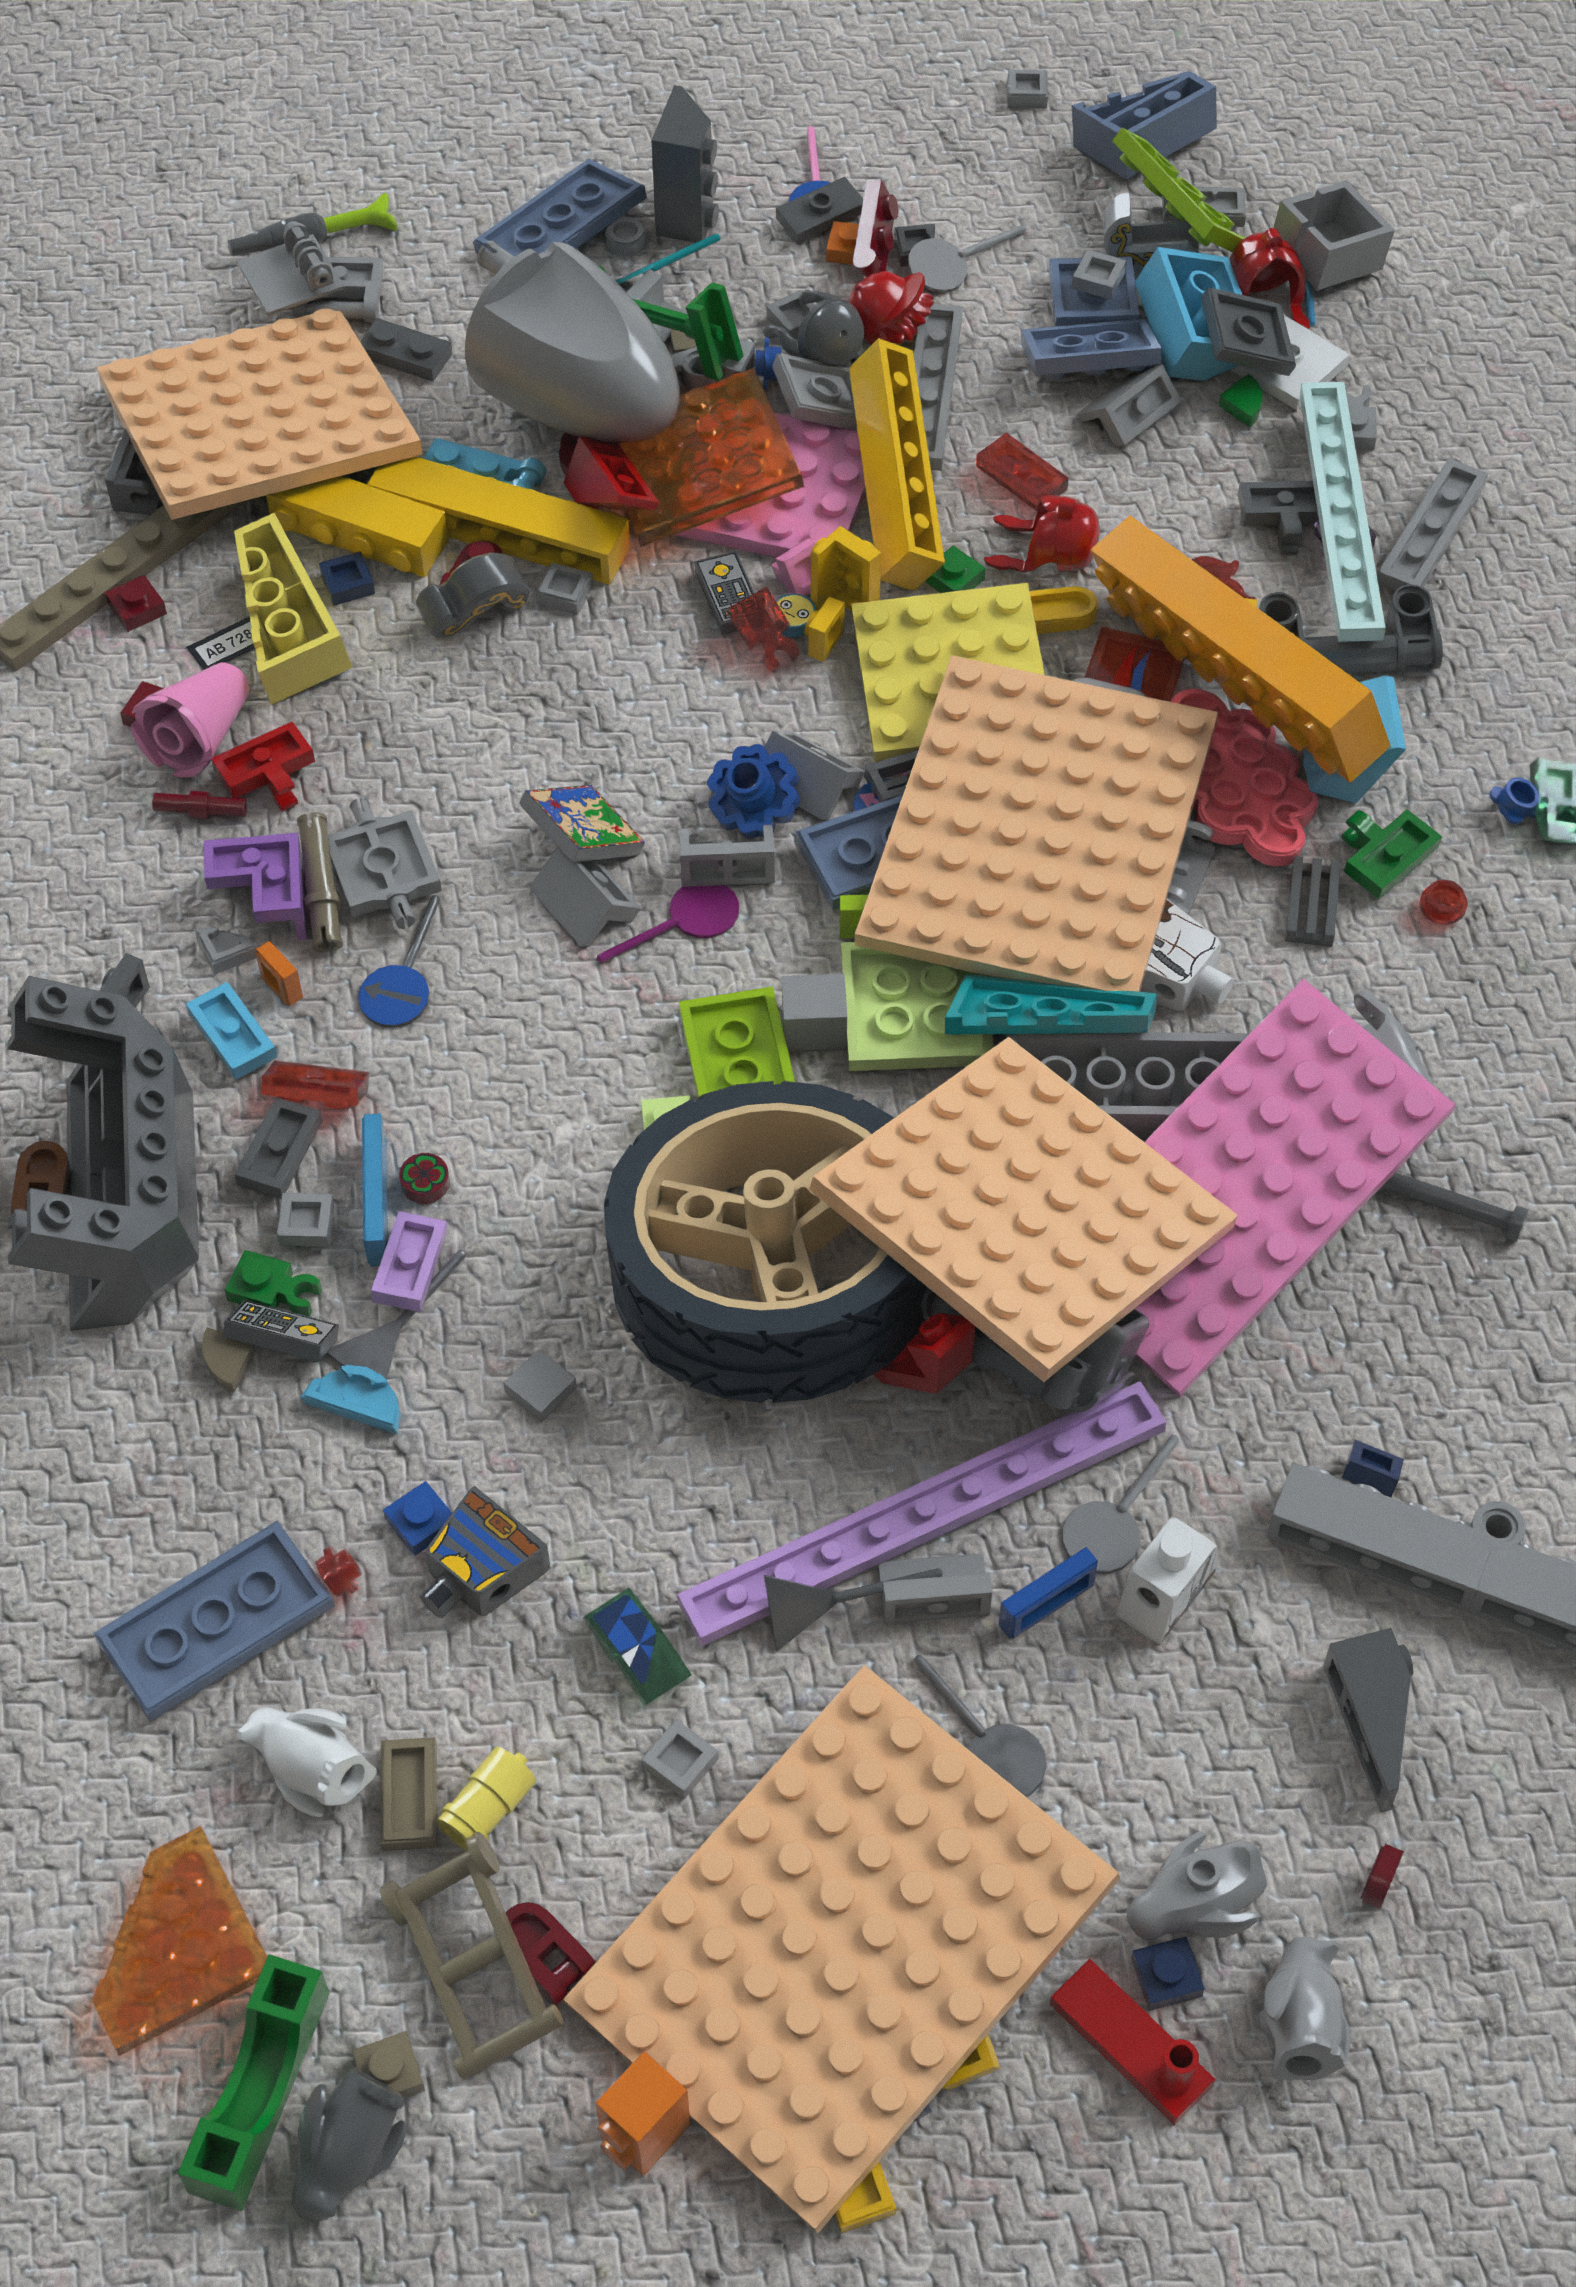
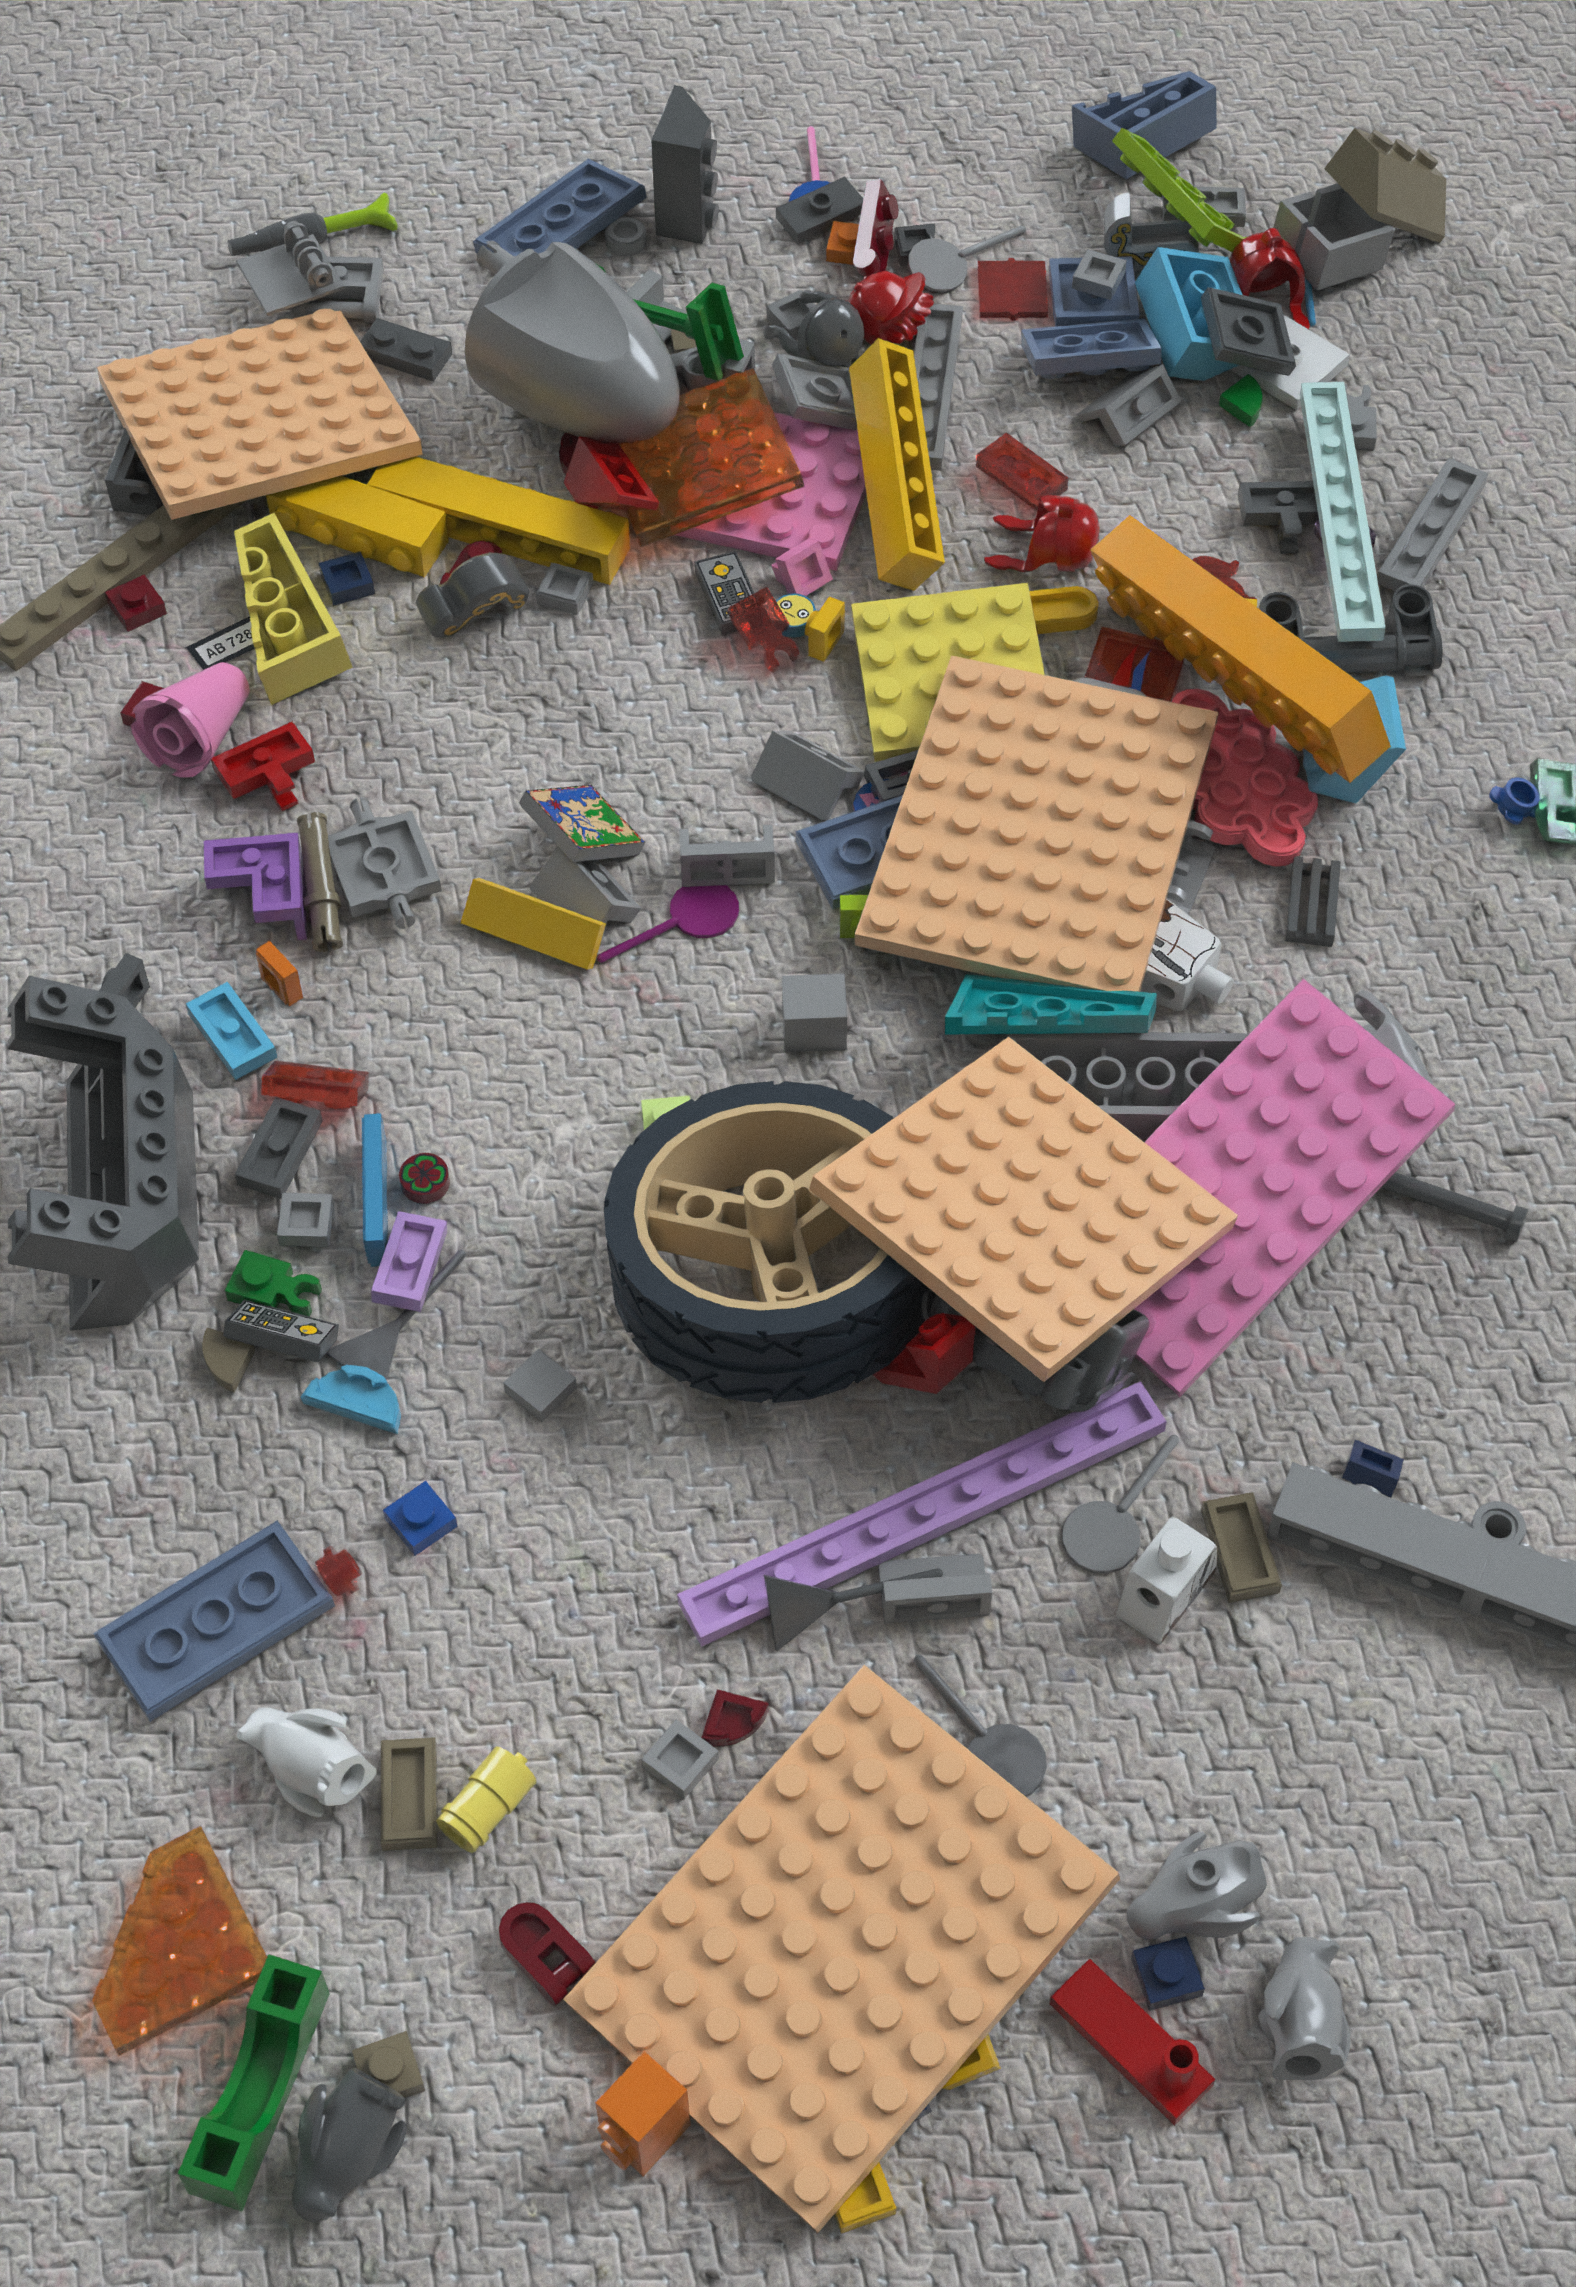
reddish brown plate [11,1141,71,1215] -> none
dark red bar [152,790,247,819] -> none
light grey tile [195,927,256,975] -> none
blue piece [358,895,440,1028] -> none
dark tan piece [380,1832,564,2080] -> none
torso [420,1485,550,1618] -> none
medium azure plate [424,438,547,490] -> none
slope [583,1588,692,1706] -> none
teal piece [615,233,721,284] -> none
lime plate [679,986,795,1098] -> none
blue plant [707,744,801,839] -> none
blue plate [755,337,782,389] -> none
yellow bracket [810,526,881,612] -> none
yellowish green plate [841,942,994,1071] -> none
green plate [924,545,986,593] -> none
blue tile [998,1547,1098,1639] -> none
light grey tile [1007,69,1048,108] -> none
dark grey slope [1323,1628,1413,1812] -> none
green plate [1341,809,1442,900] -> none
dark red tile [1360,1843,1404,1910] -> none
clear red plate [1419,880,1468,925] -> none
none -> yellow tile [461,878,606,970]
none -> dark red tile [701,1689,769,1747]
none -> clear red piece [977,258,1048,321]
none -> dark tan tile [1201,1492,1282,1603]
none -> dark tan slope [1324,128,1446,243]

